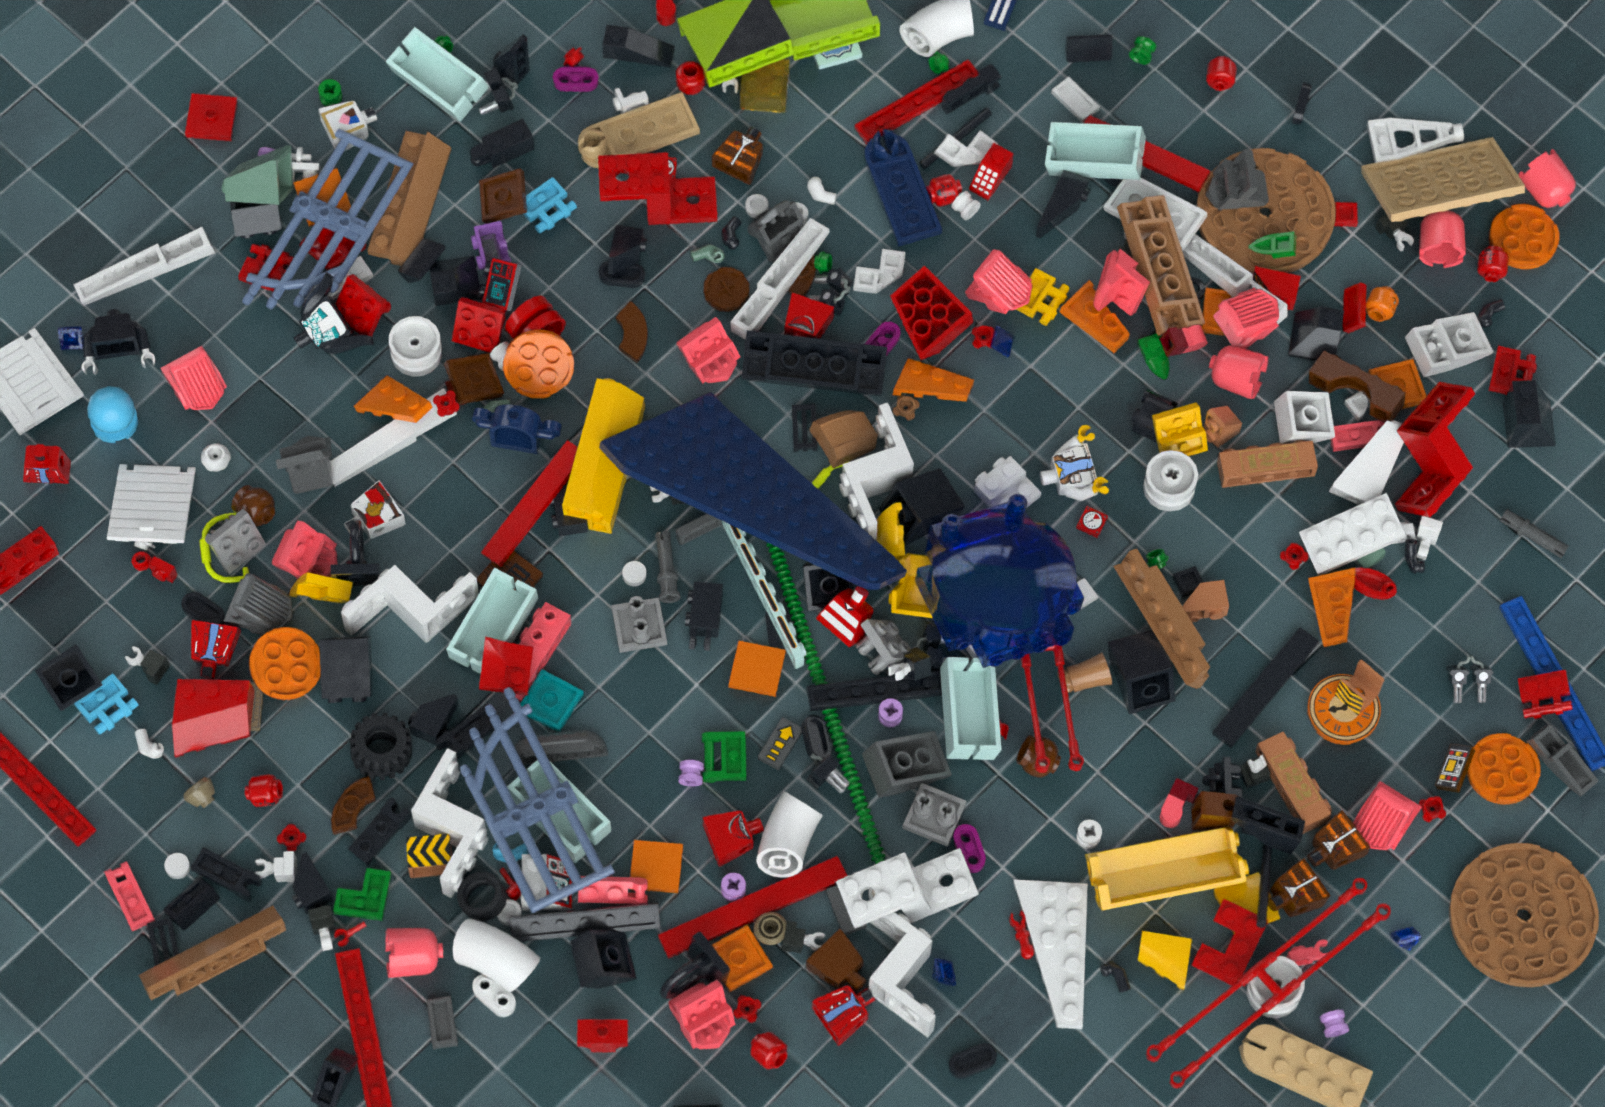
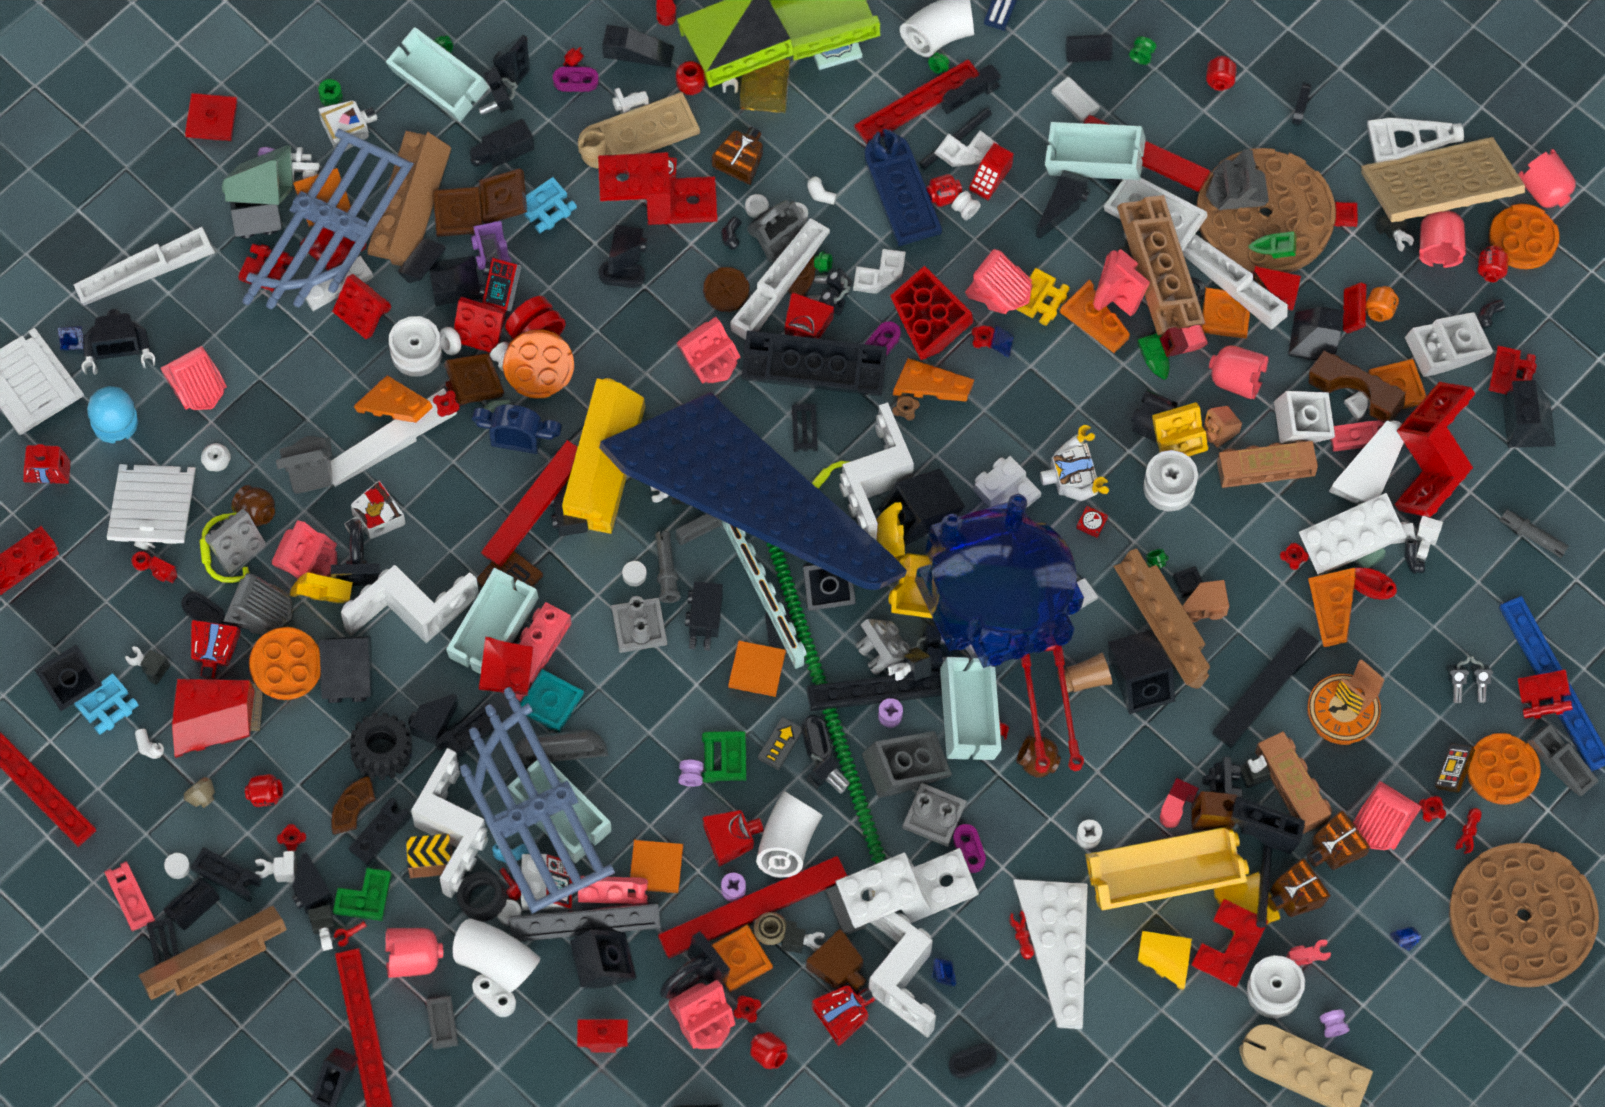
black torso [294,272,374,354] -> none
reddish brown tile [616,301,648,363] -> none
sand green arm [690,244,725,263] -> none
medium nougat slope [810,410,878,468] -> none
red torso [816,586,874,648] -> none
black arm [1100,961,1131,993] -> none
red bar [1146,878,1391,1089] -> none
coral piece [1213,288,1279,349] -> none
none -> reddish brown tile [433,187,483,237]
none -> white piece [439,327,461,355]
none -> red piece [1455,808,1482,854]

